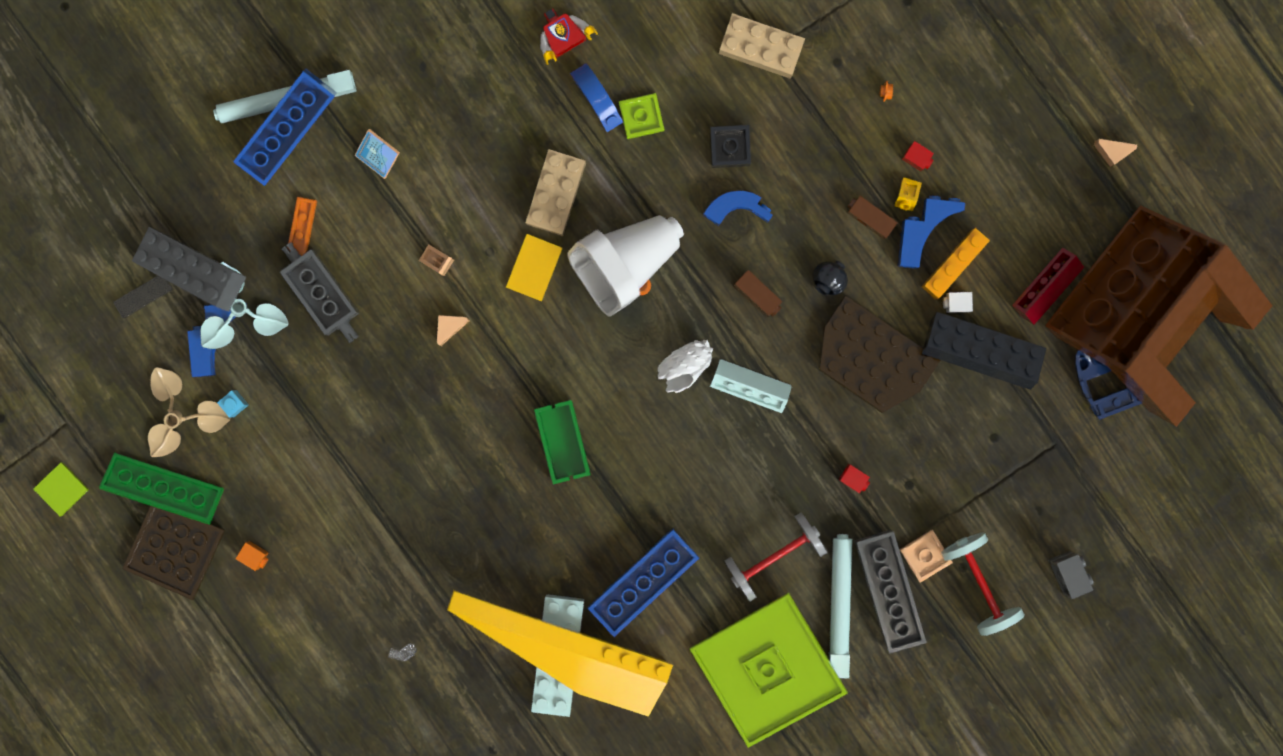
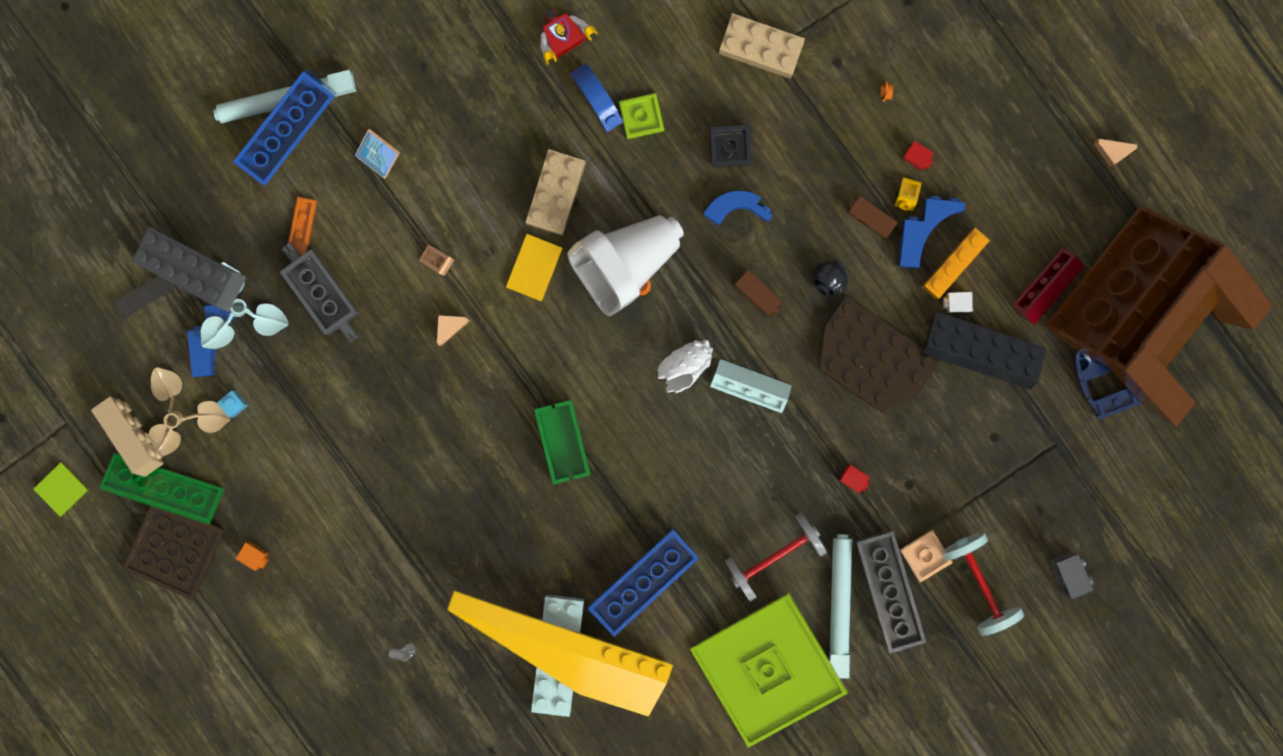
none -> tan brick [91,397,164,477]

